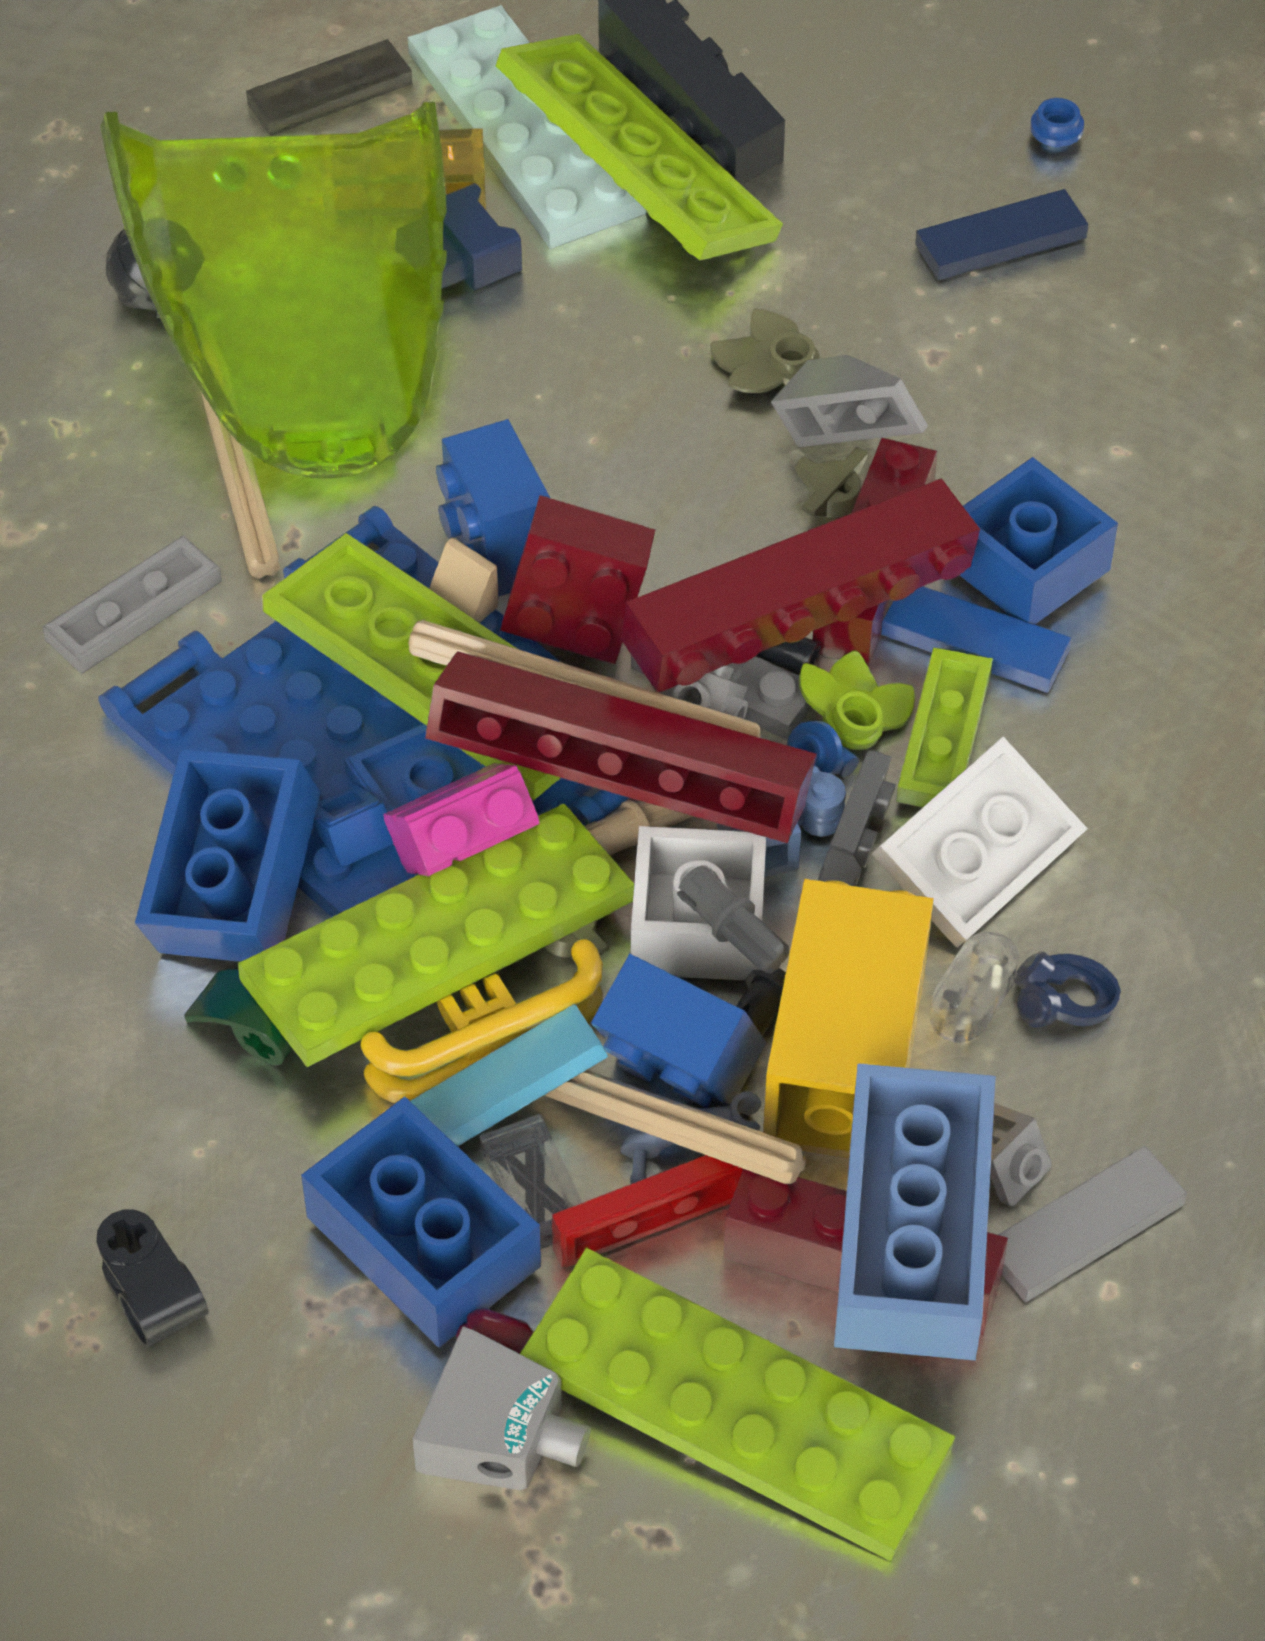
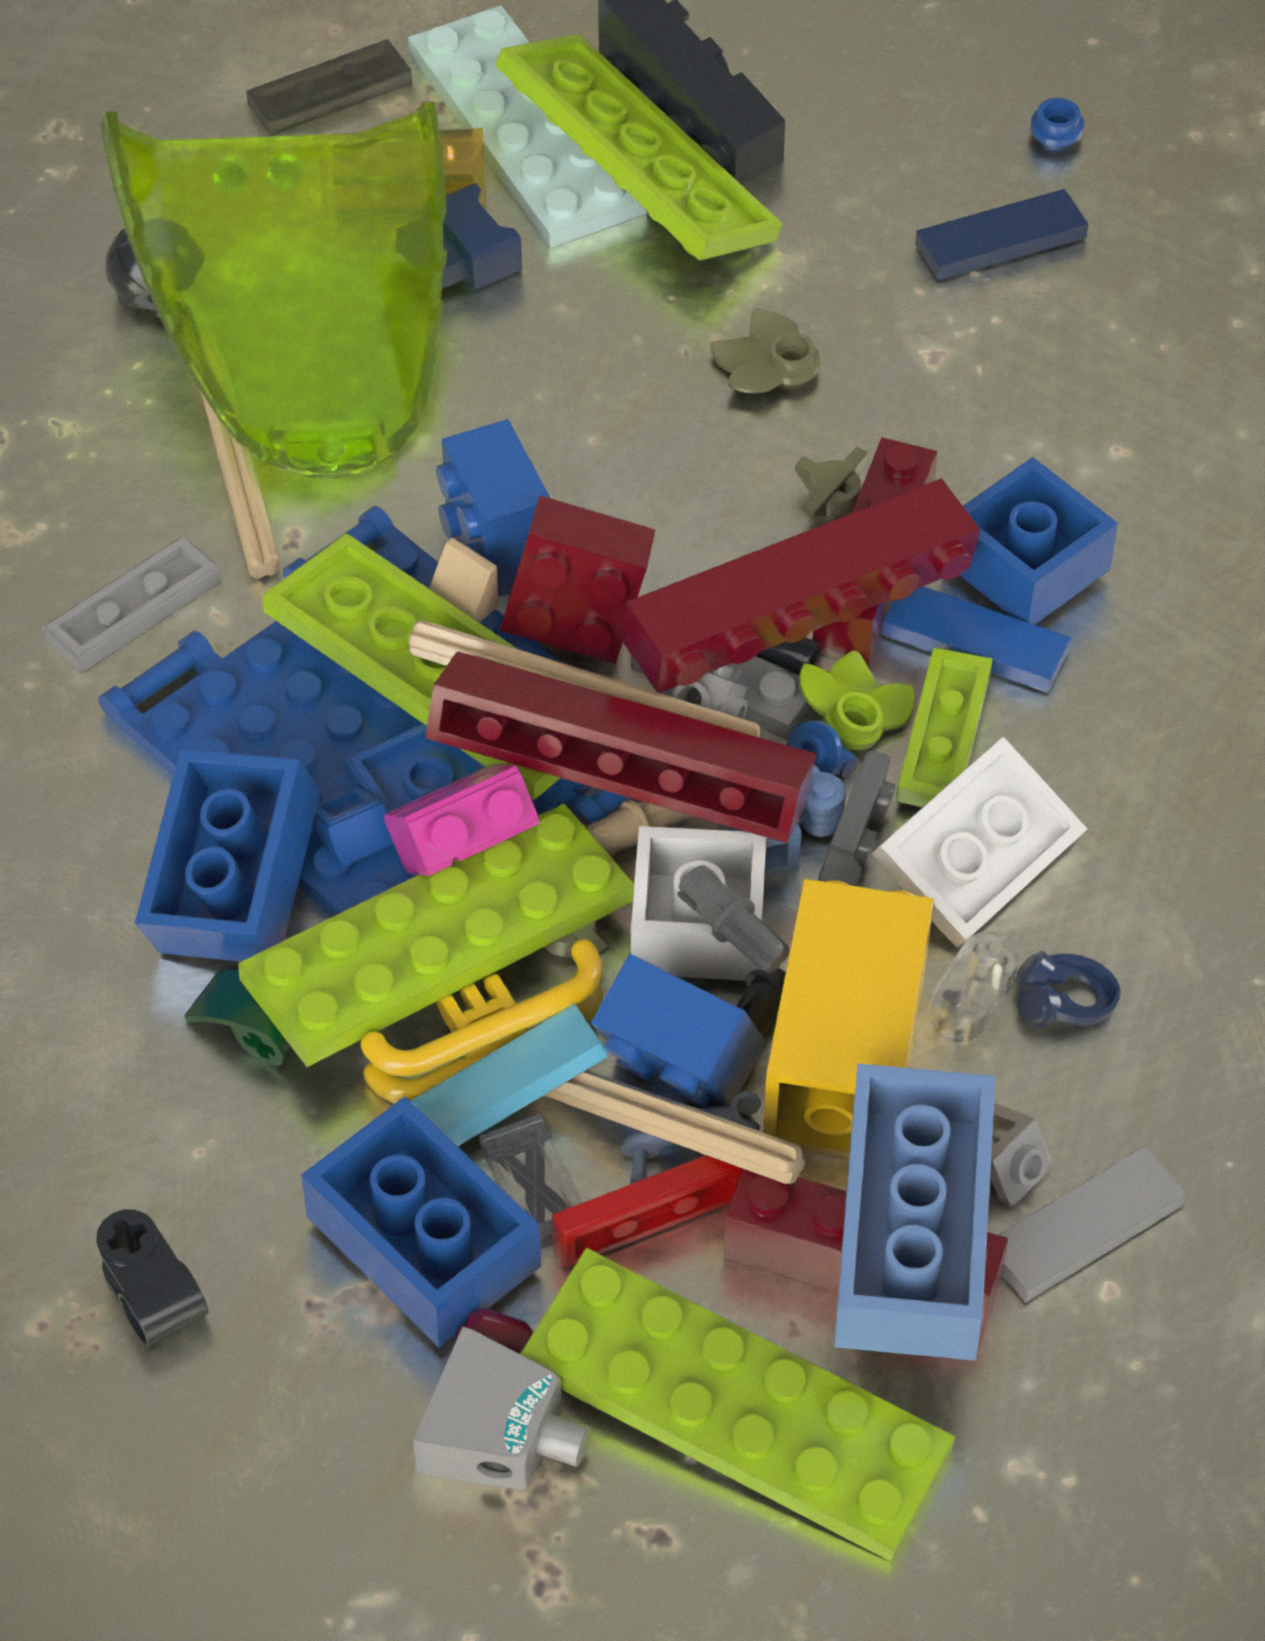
light grey slope [771,355,928,447] -> none

